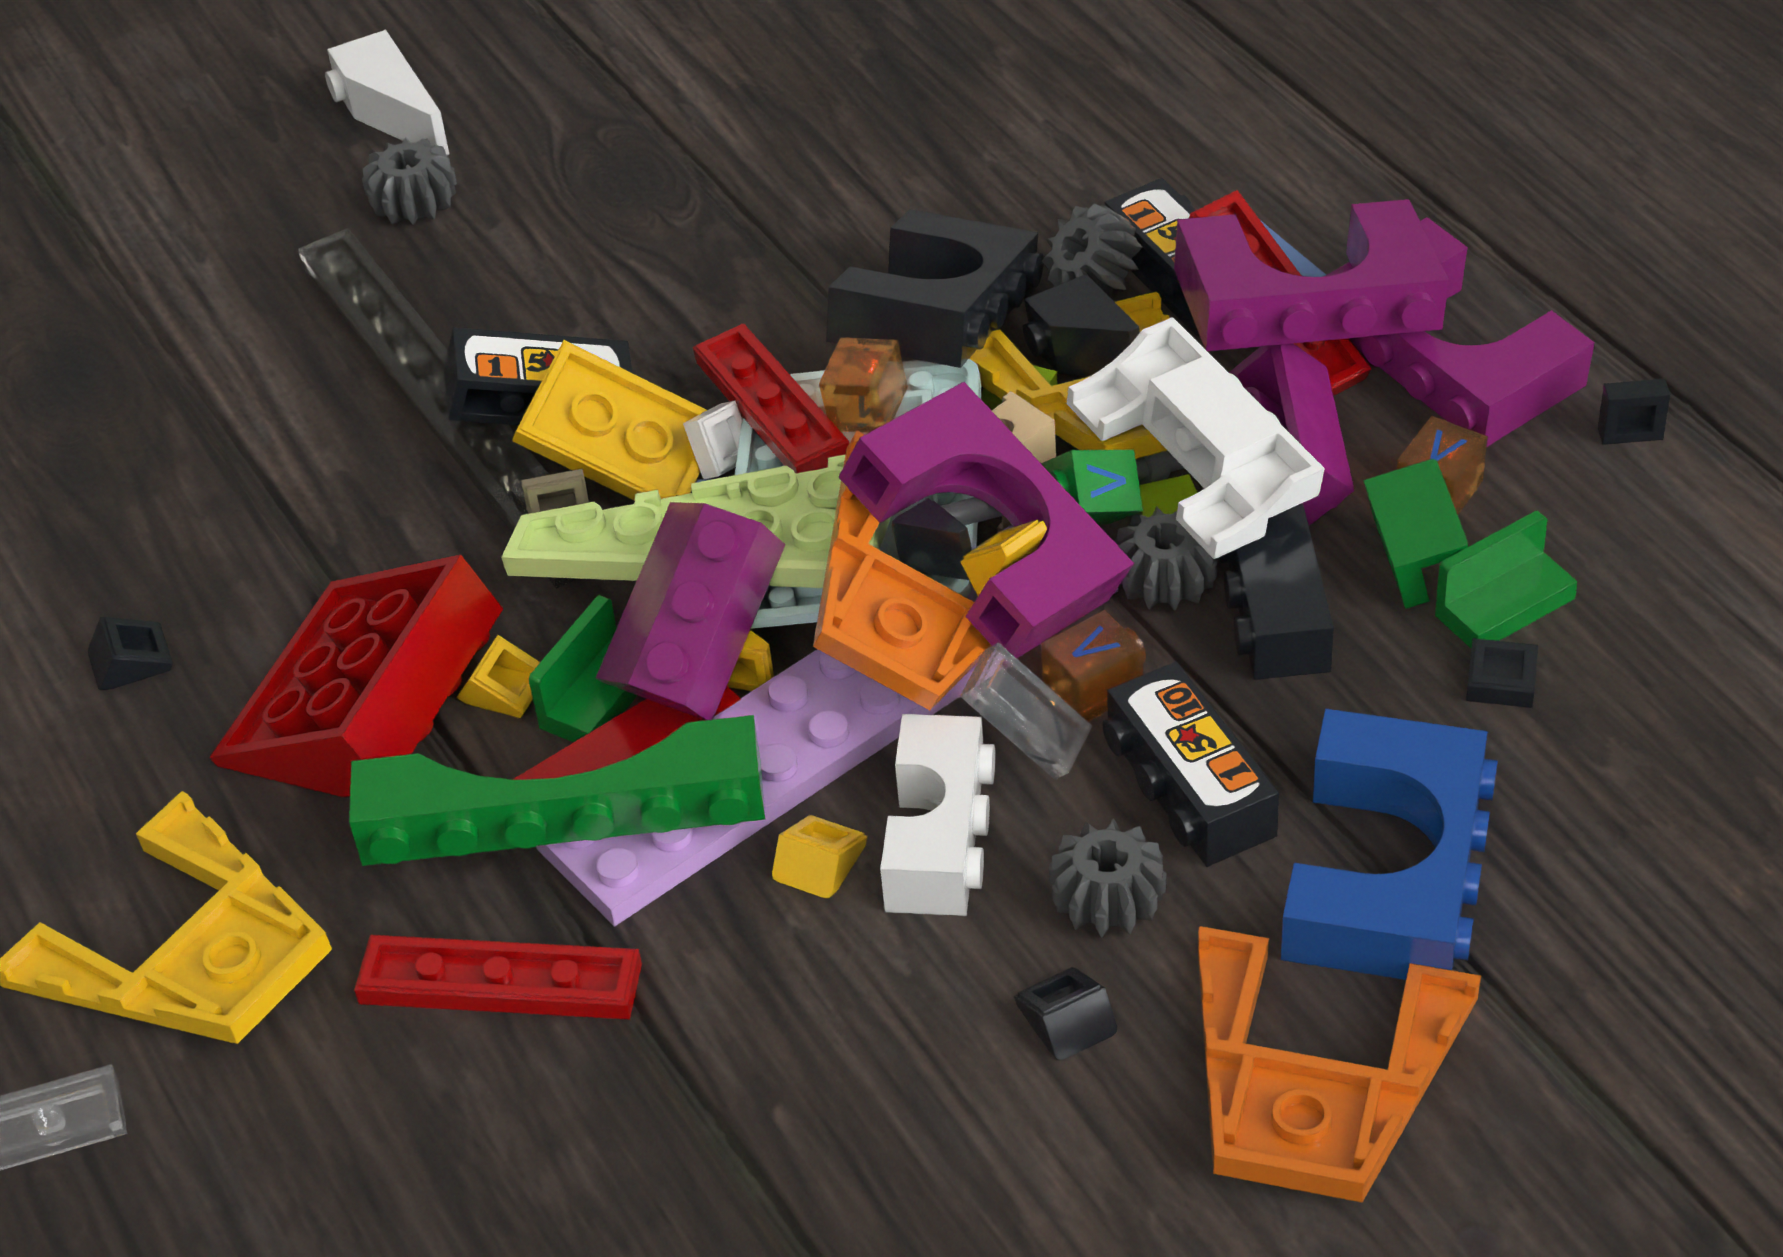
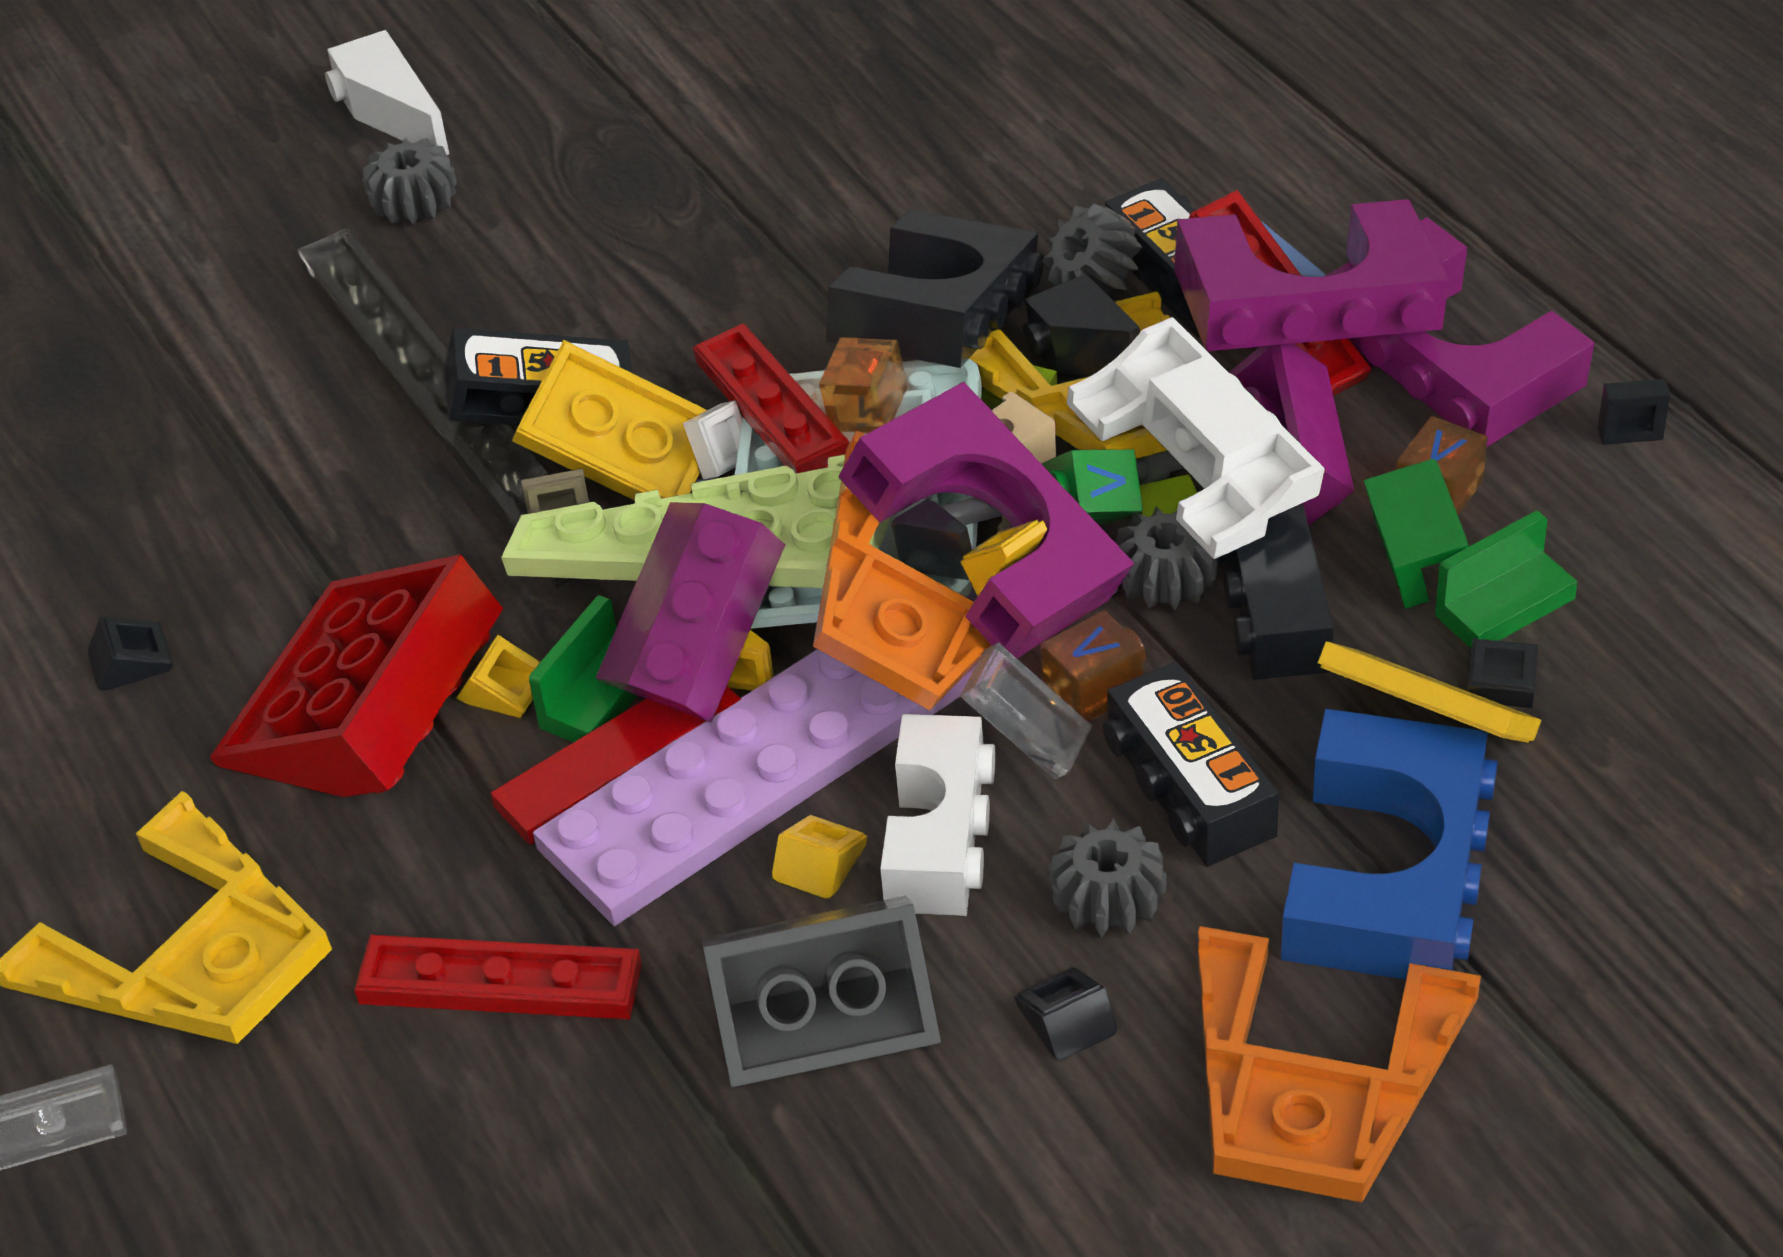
green arch [349,715,766,866] -> none
none -> dark grey slope [701,895,941,1087]
none -> yellow tile [1318,641,1542,743]

